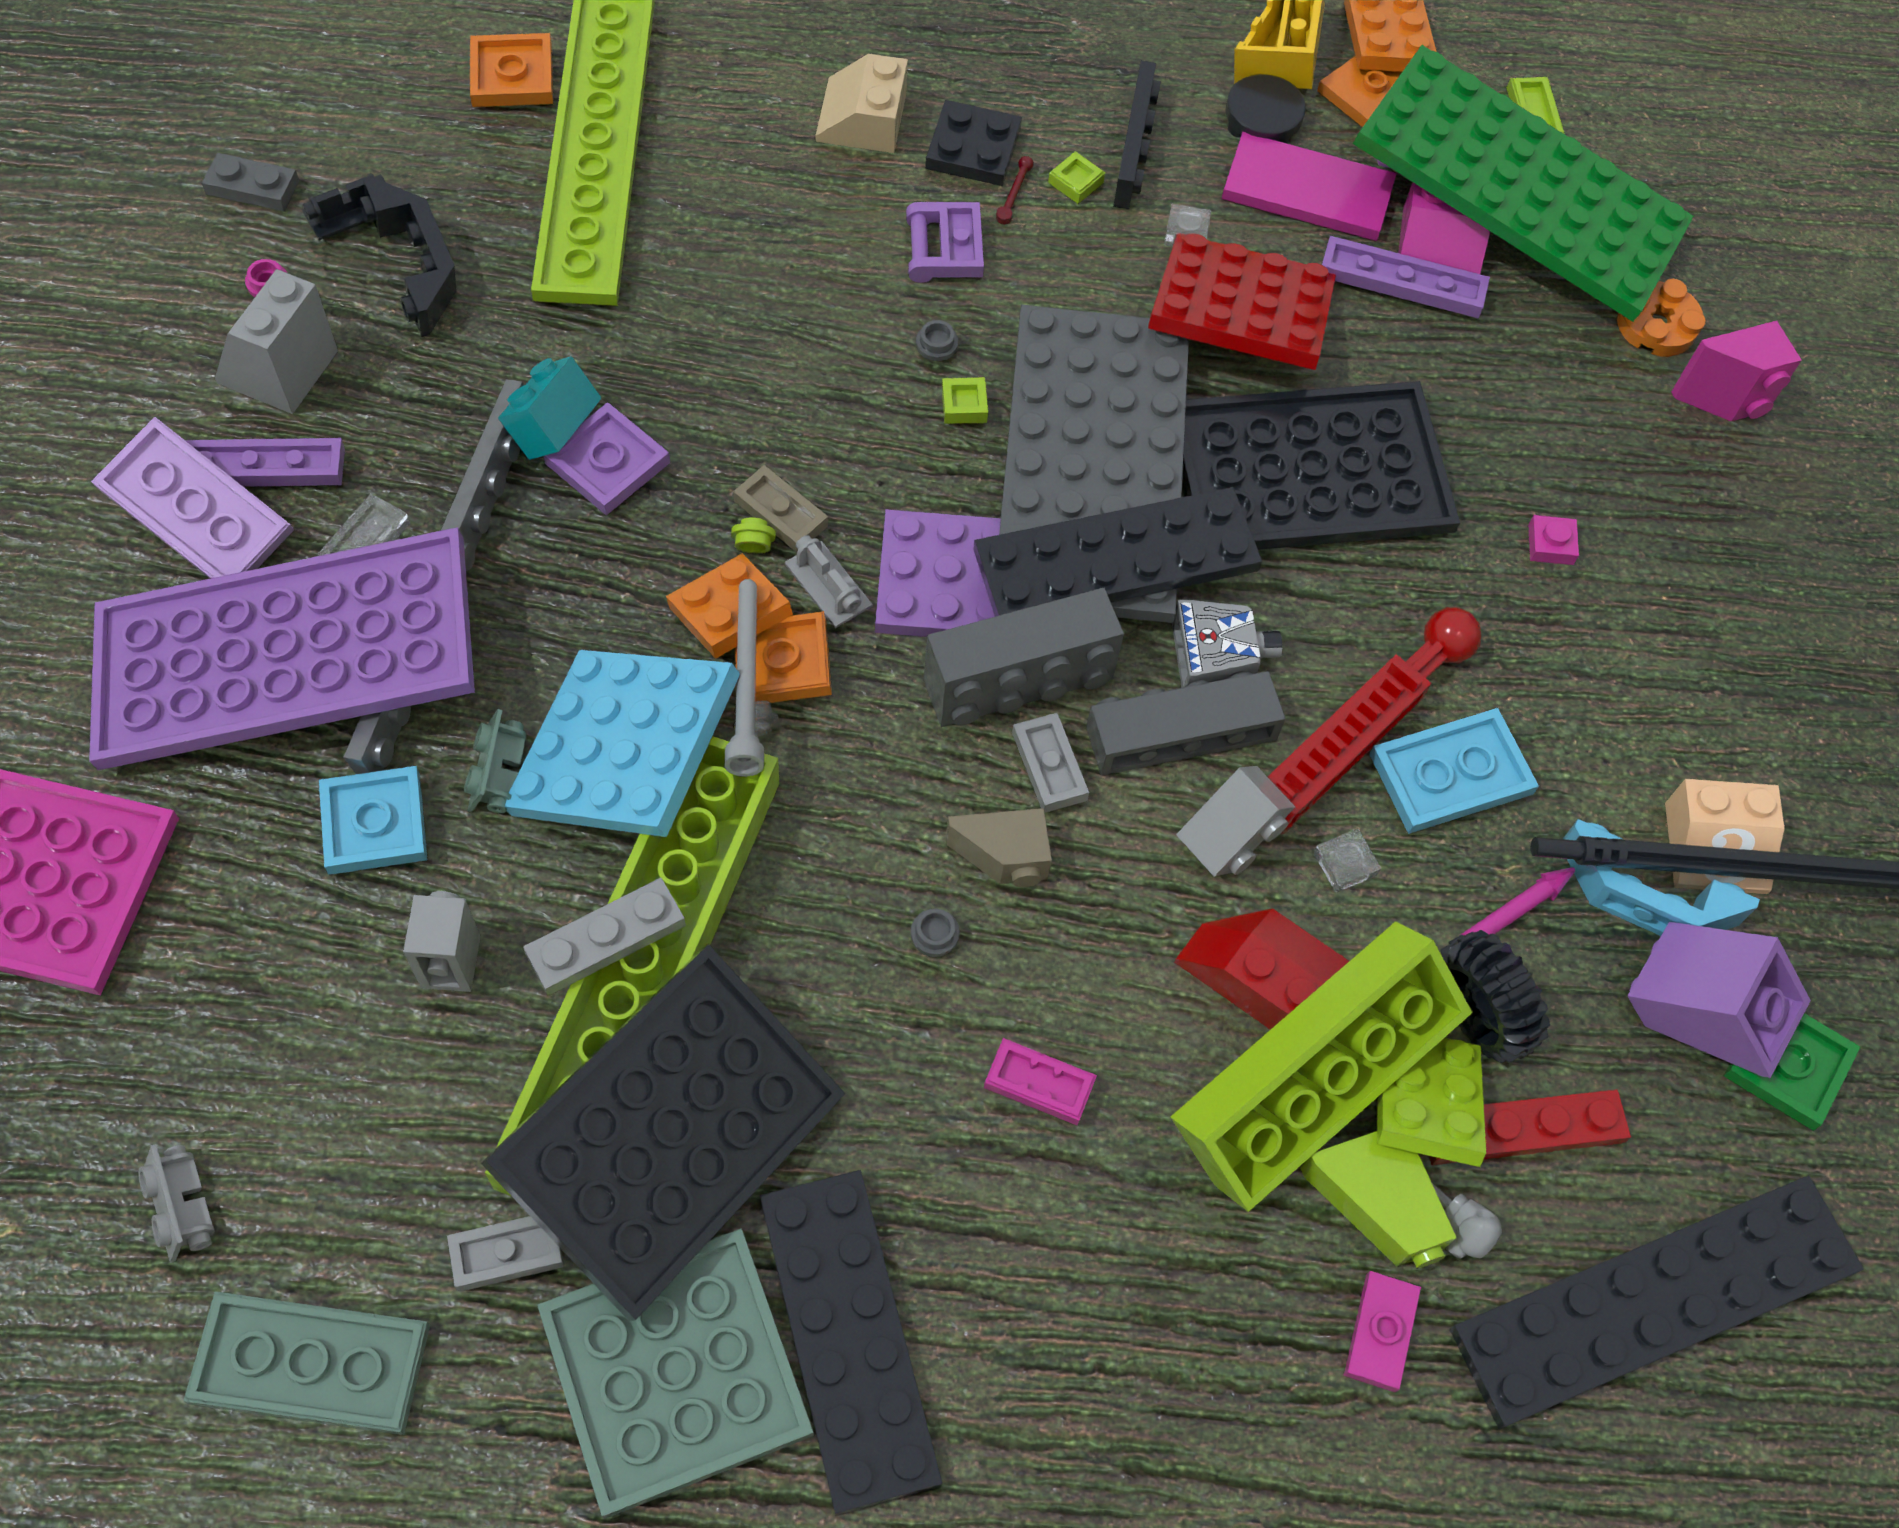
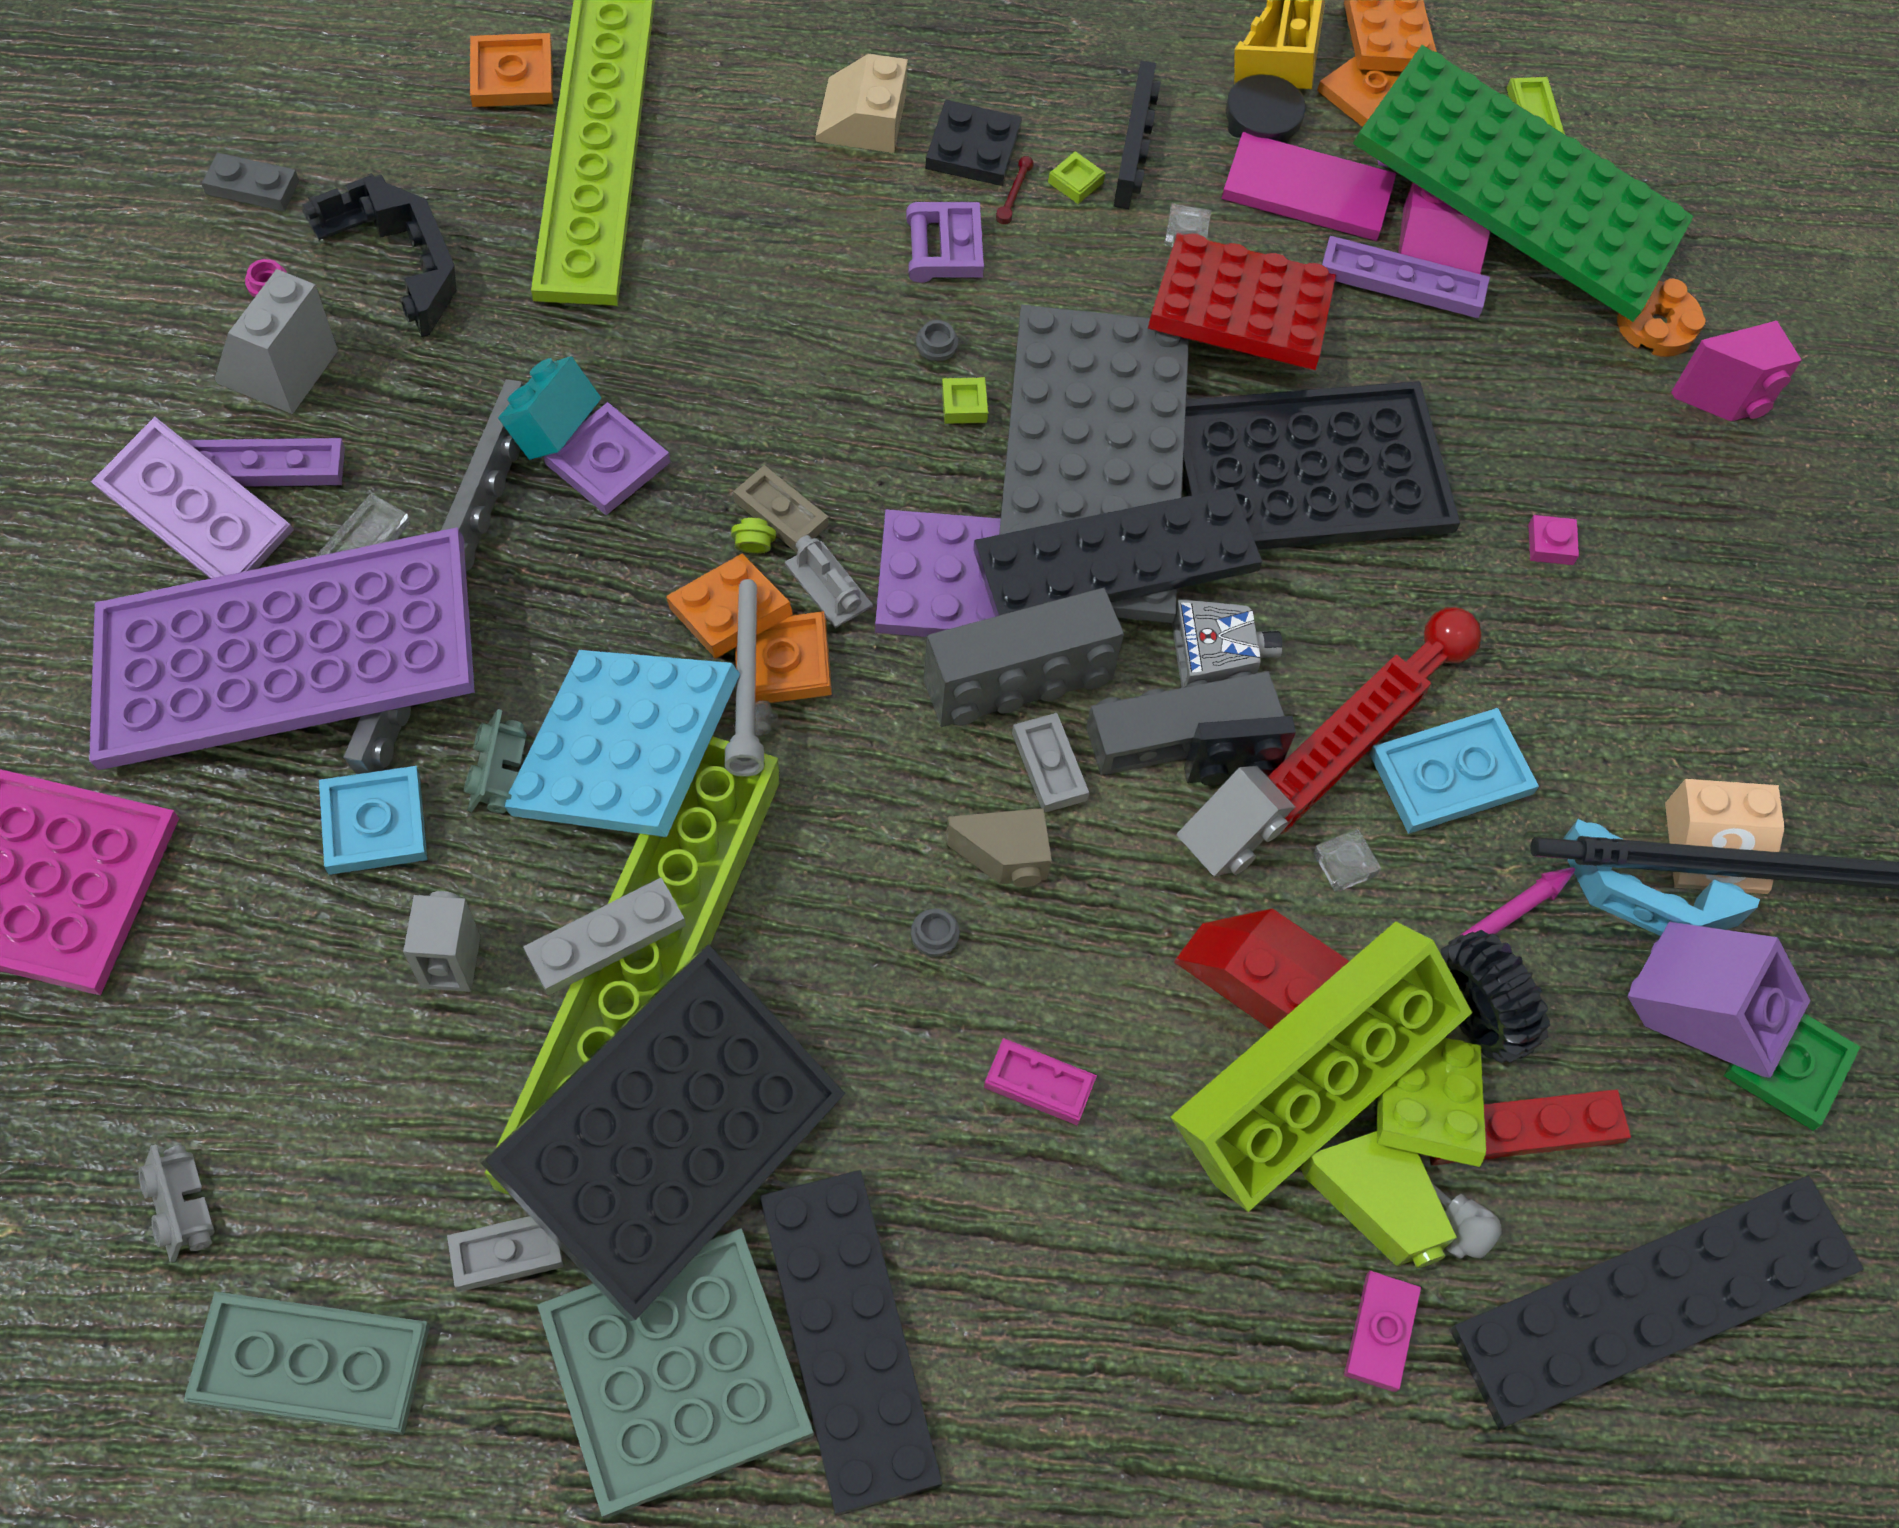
none -> black plate [1184,716,1296,786]

